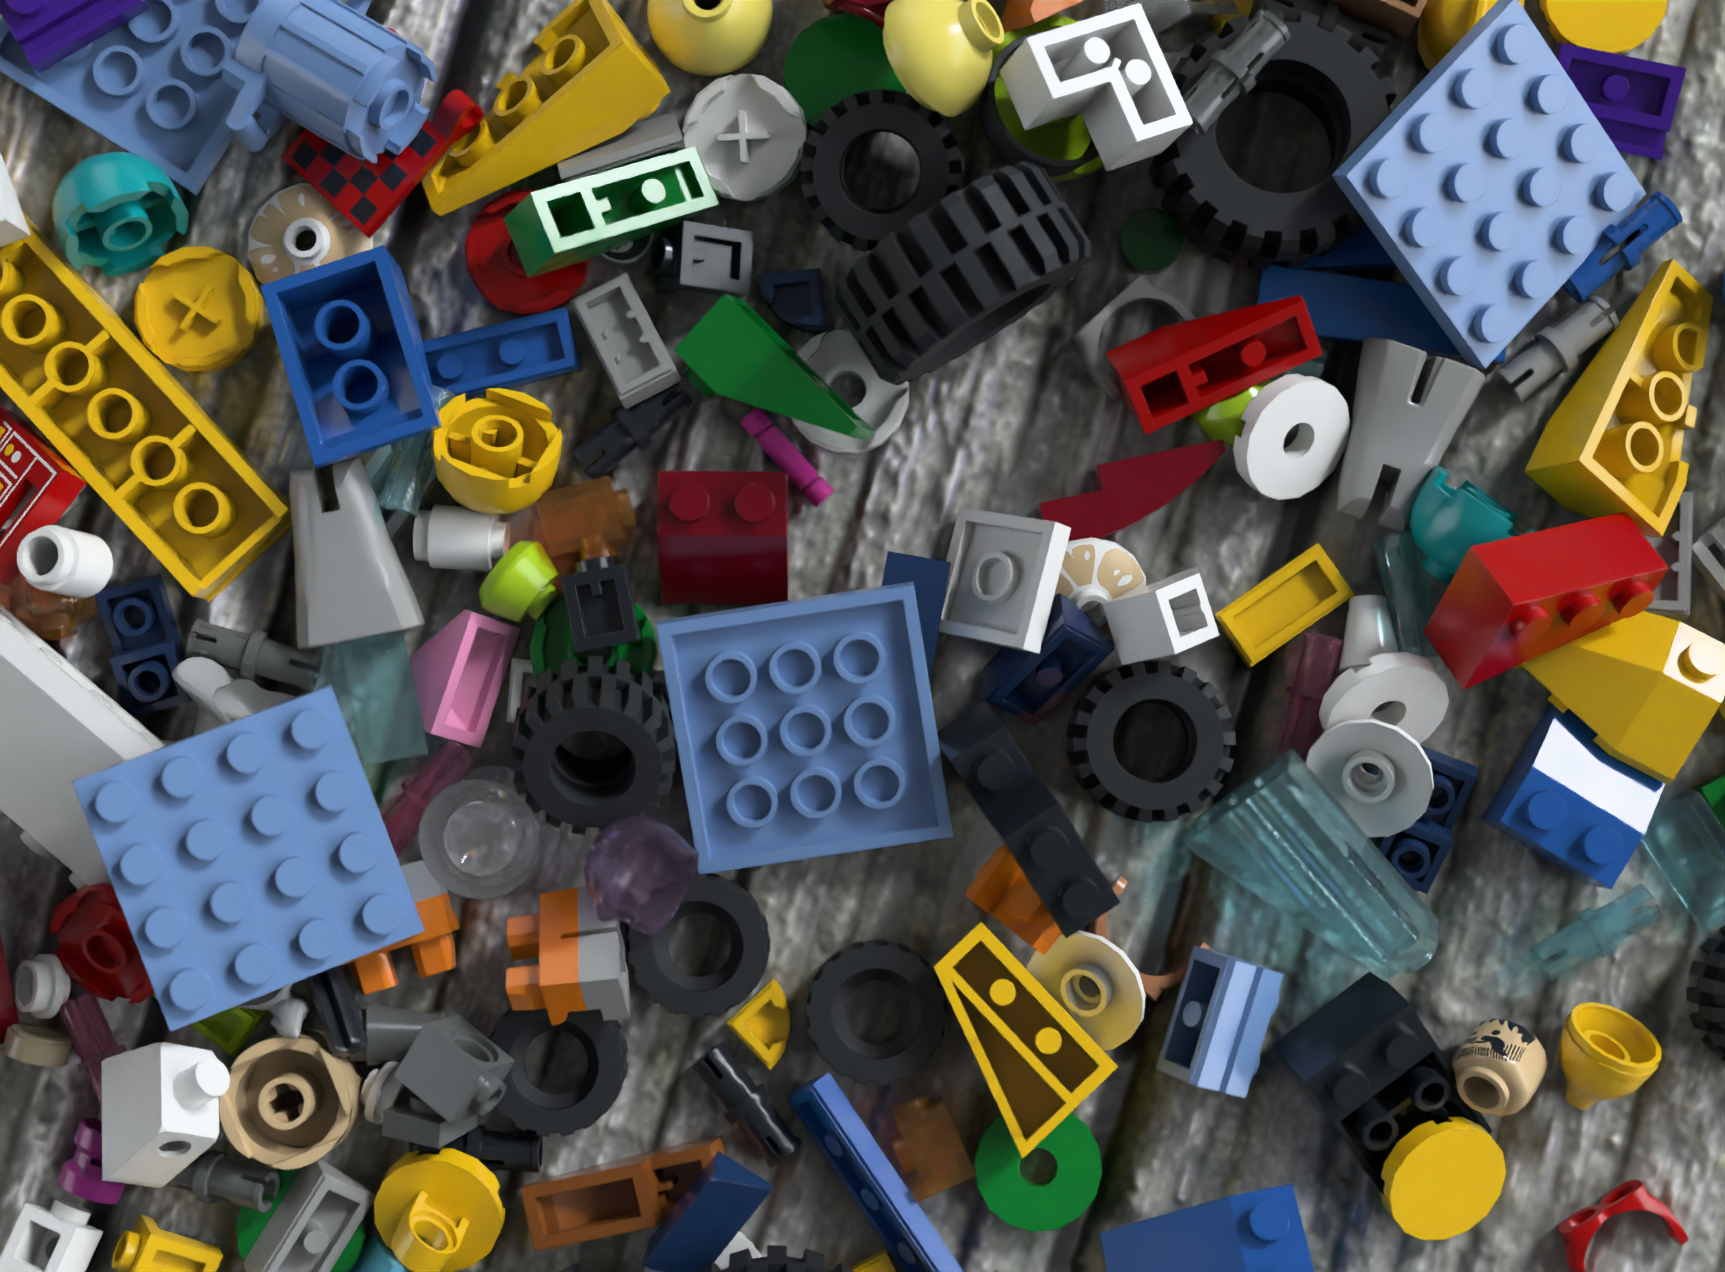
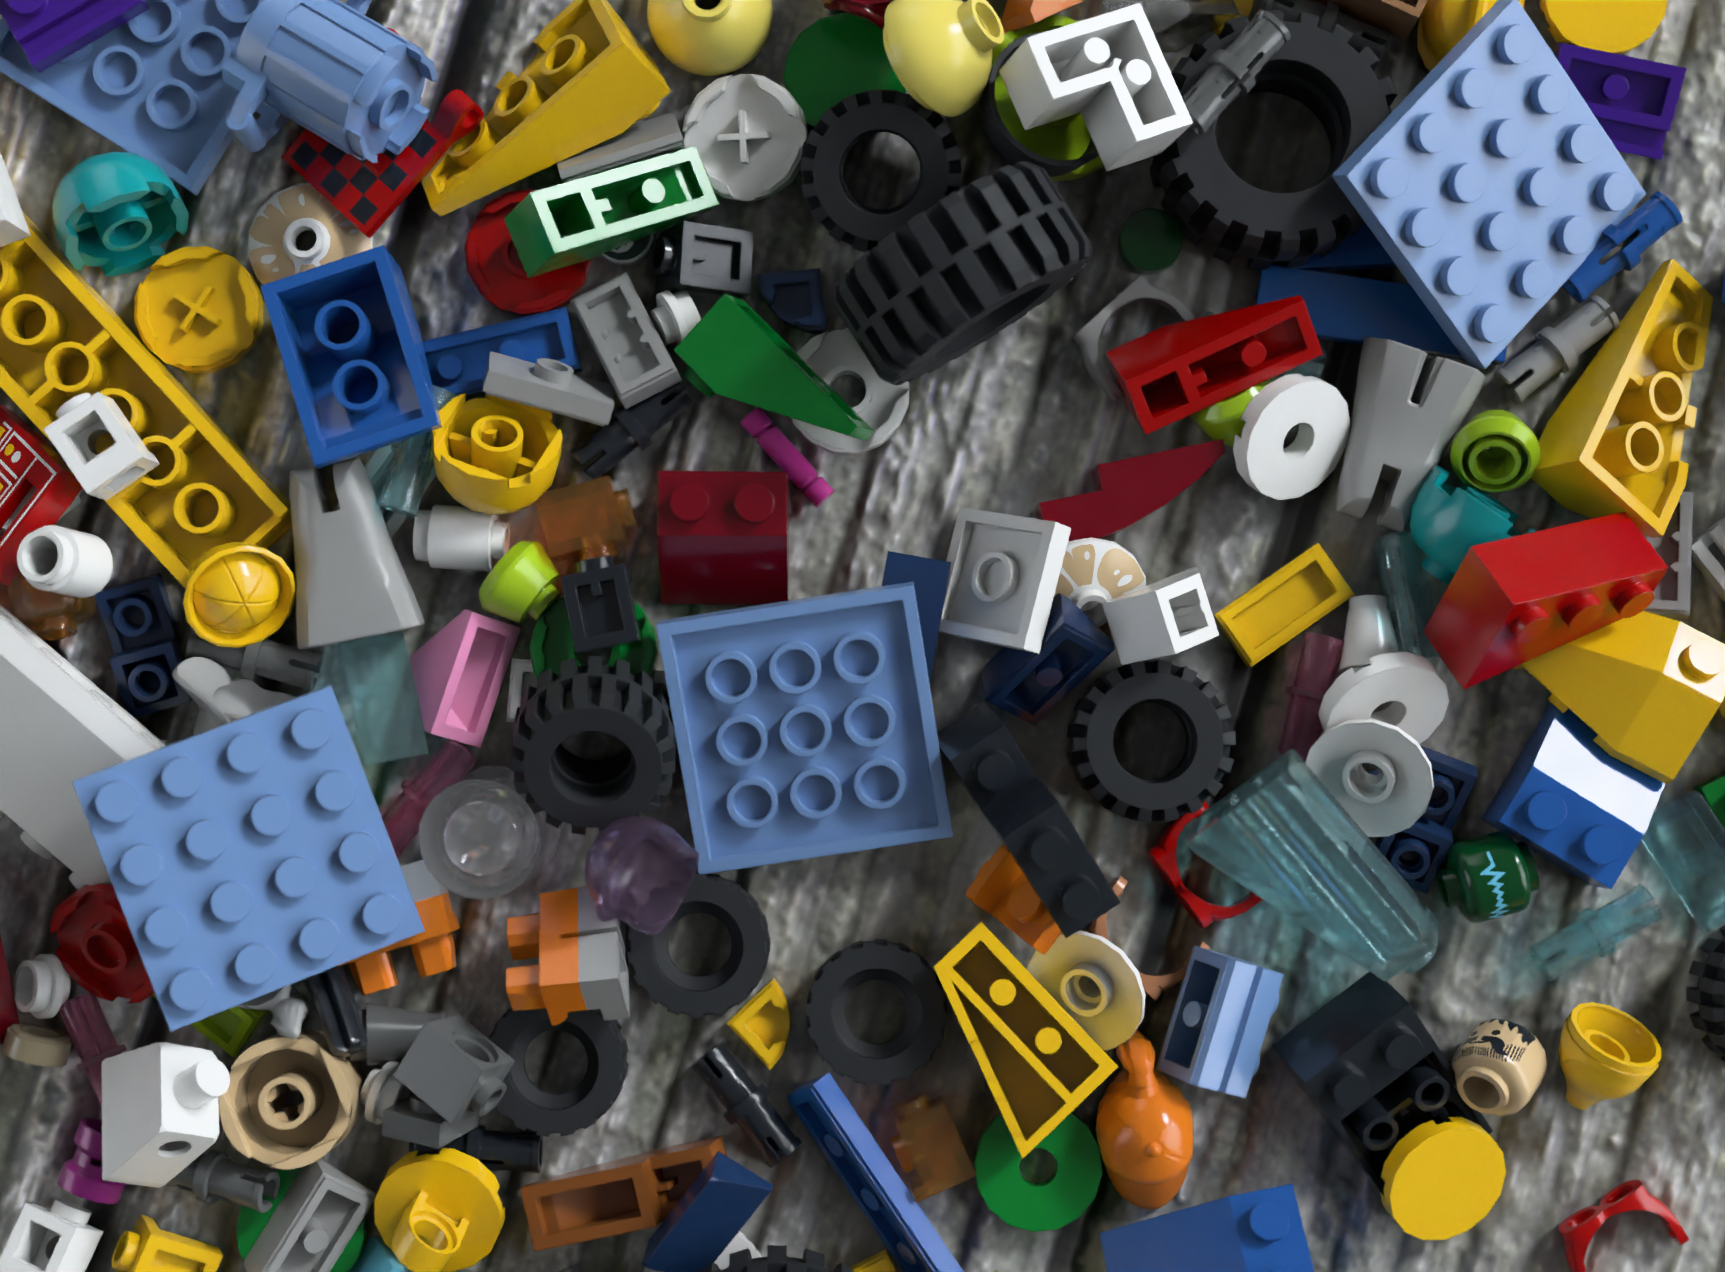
none -> white brick [43,392,160,501]
none -> yellow hat [183,542,296,648]
none -> light grey plate [483,351,614,426]
none -> white plate [650,290,701,348]
none -> orange hair [1096,1029,1194,1210]
none -> red cap [1146,801,1270,929]
none -> dark green head [1436,831,1539,923]
none -> lime cone [1450,410,1540,493]

